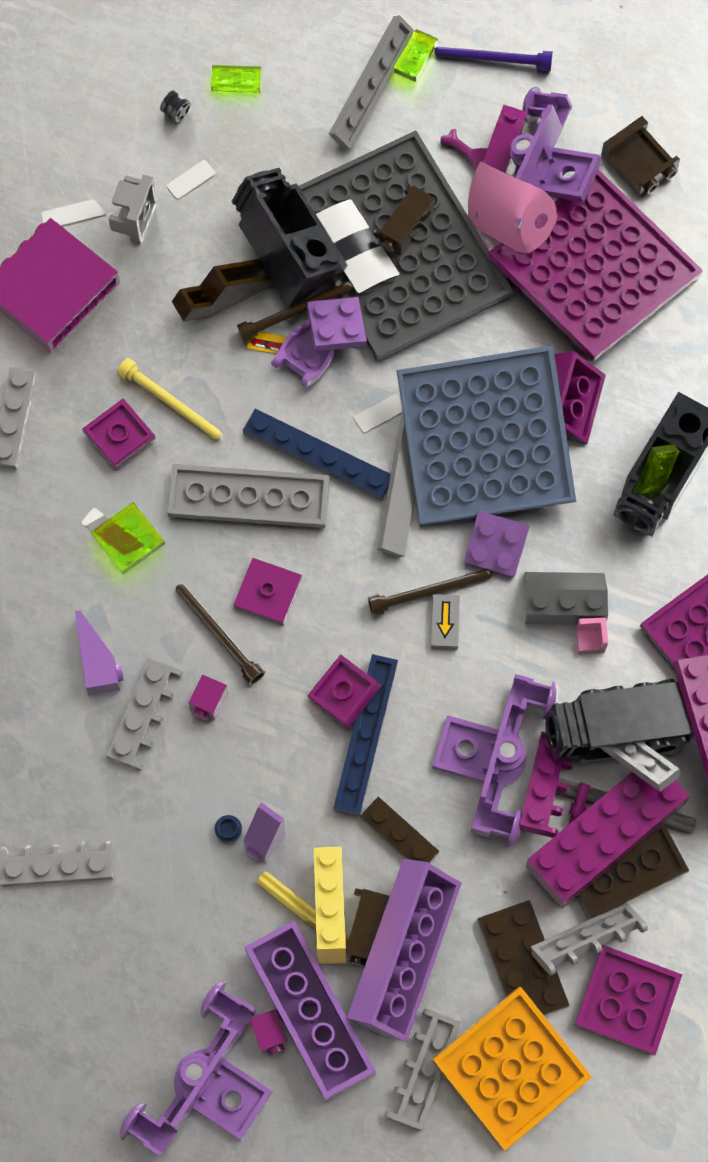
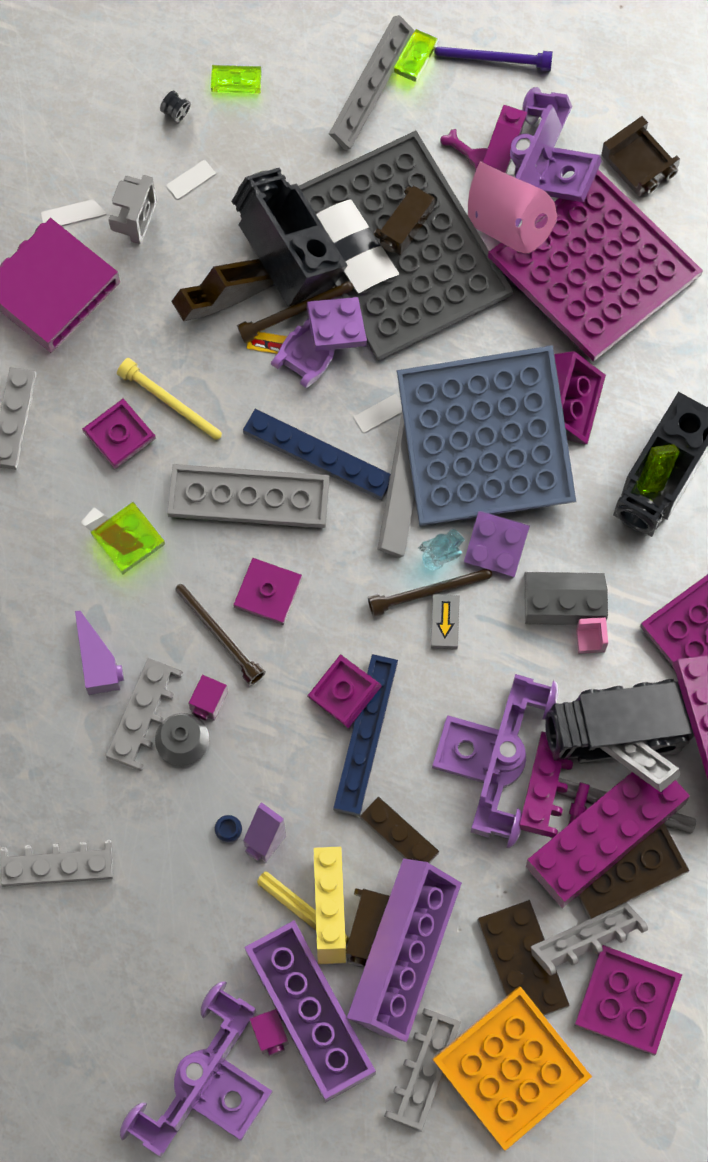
none -> dark grey cone [155,713,209,766]
none -> clear light blue hips [418,529,465,570]

